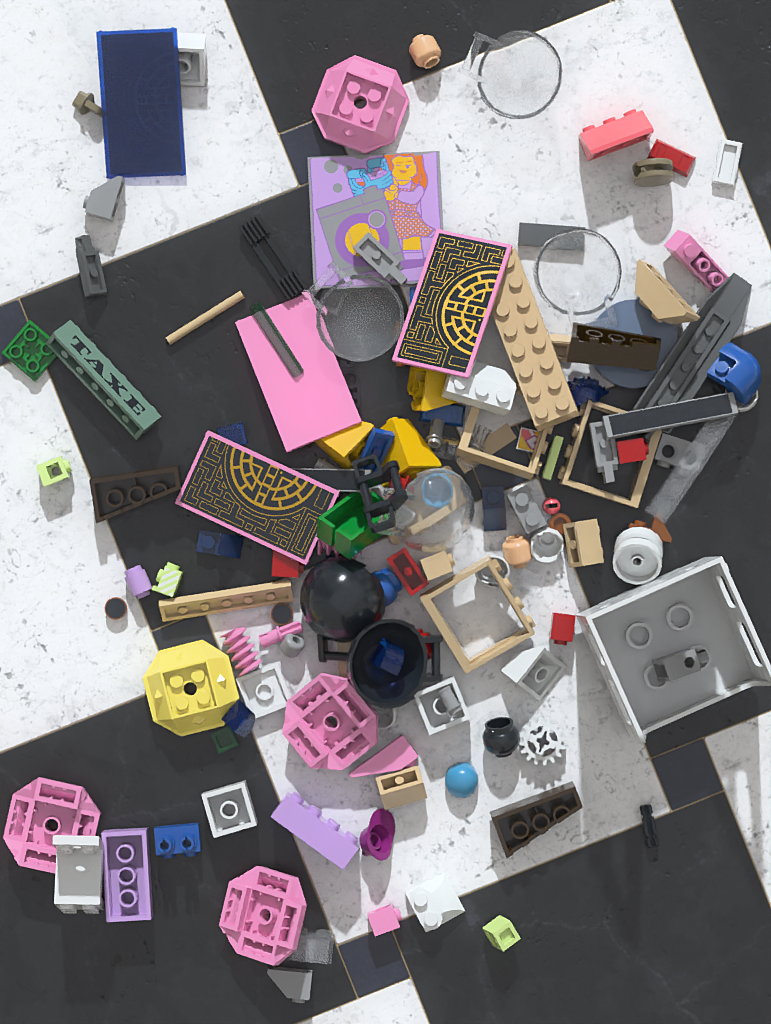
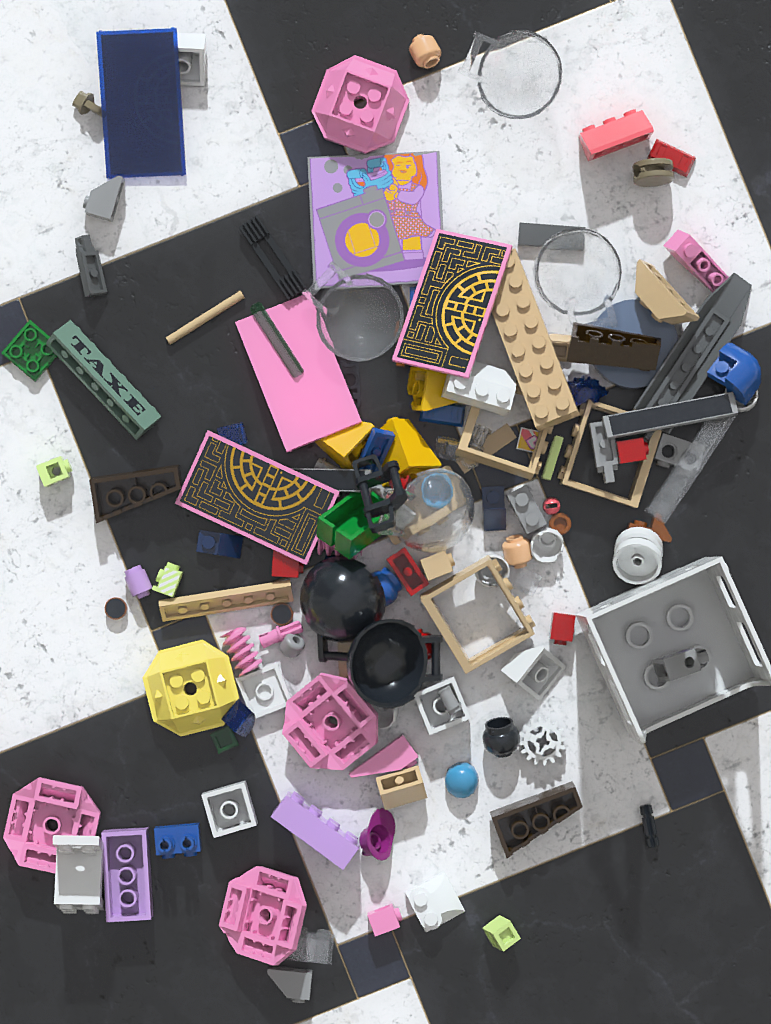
light grey hinge [353,232,408,287] -> none
clear blue brick [370,638,404,676] -> none
light grey pin [426,418,445,448] -> none
tan brick [563,519,604,568] -> none
white tile [711,139,742,187] -> none

